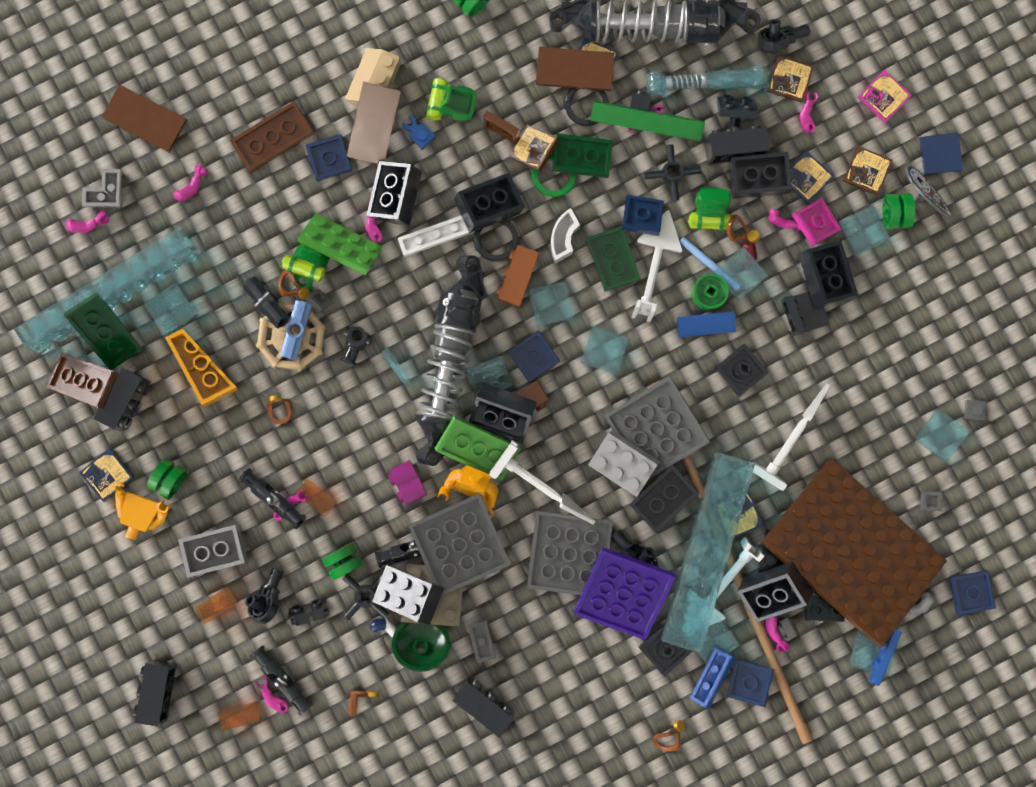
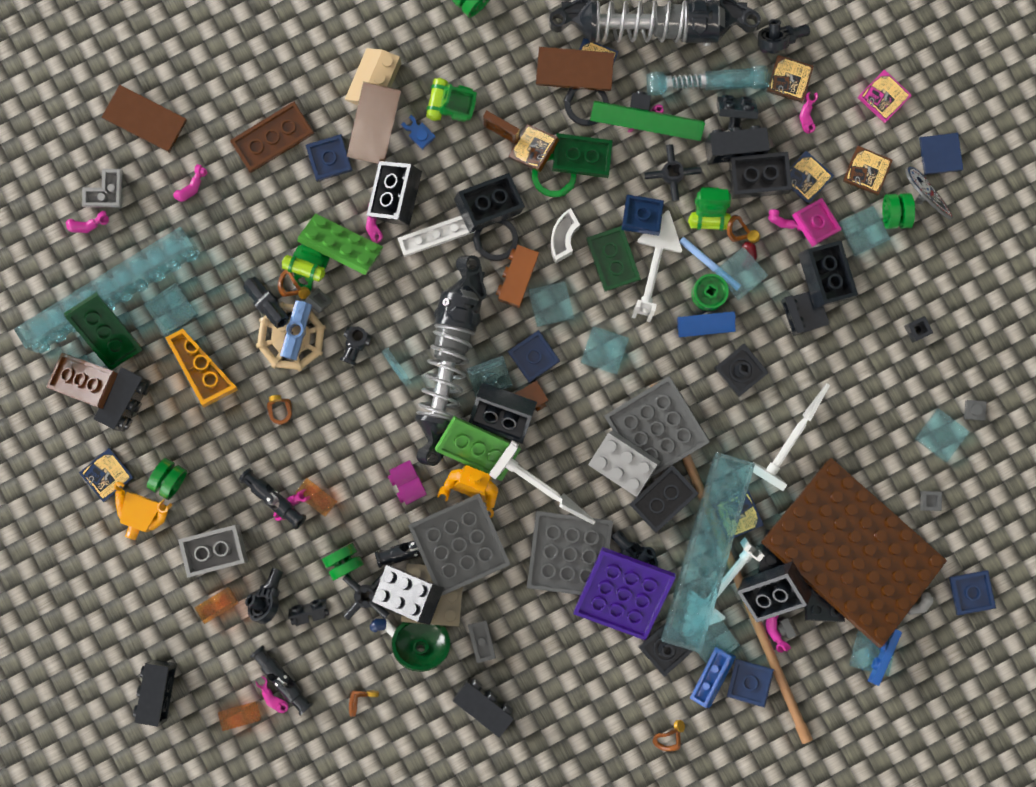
none -> black plate [904,316,933,343]

